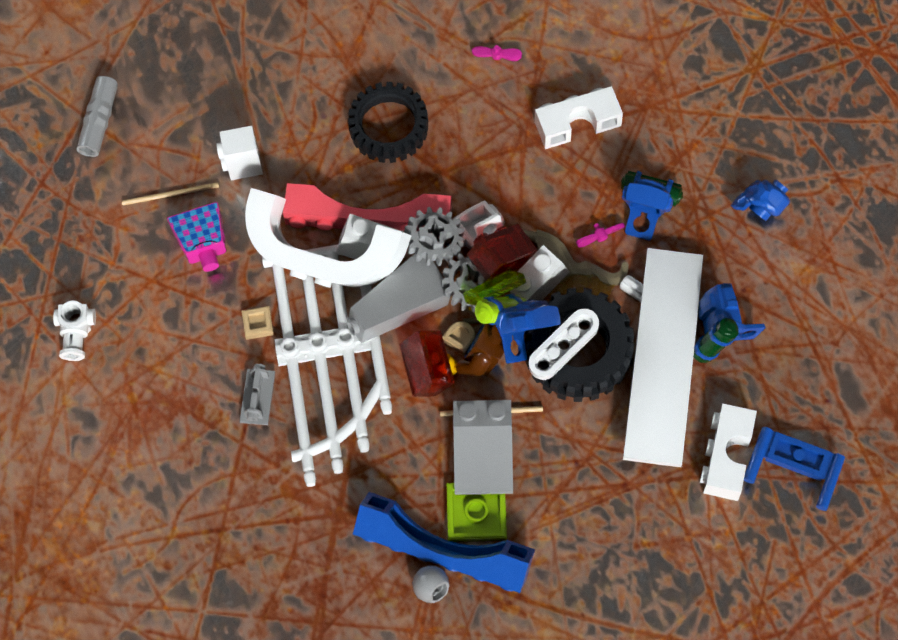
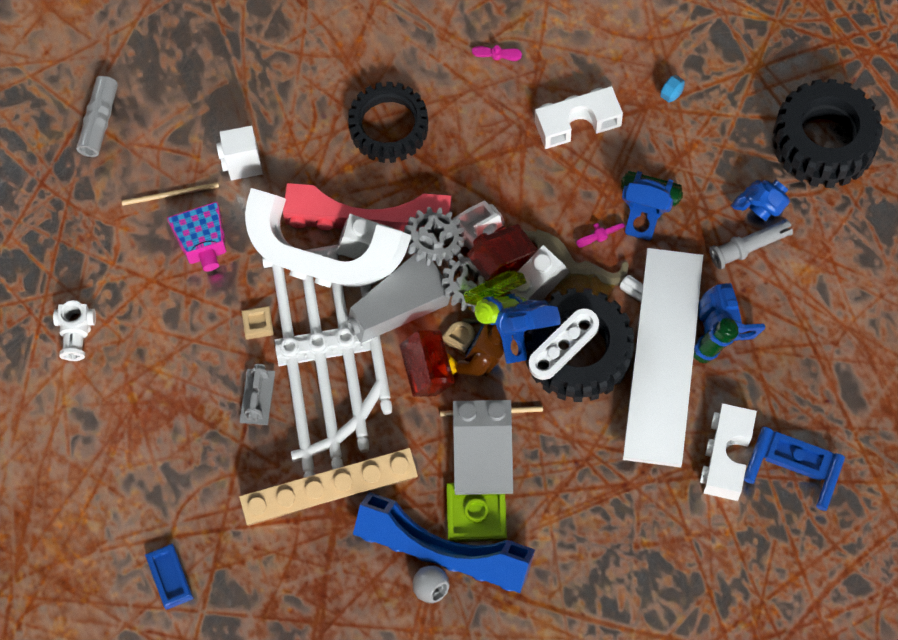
none -> blue tile [145,543,194,610]
none -> tan arch [239,448,418,526]
none -> dark azure tile [660,75,685,103]
none -> light grey pin [709,218,793,269]
none -> black tyre [772,79,883,188]

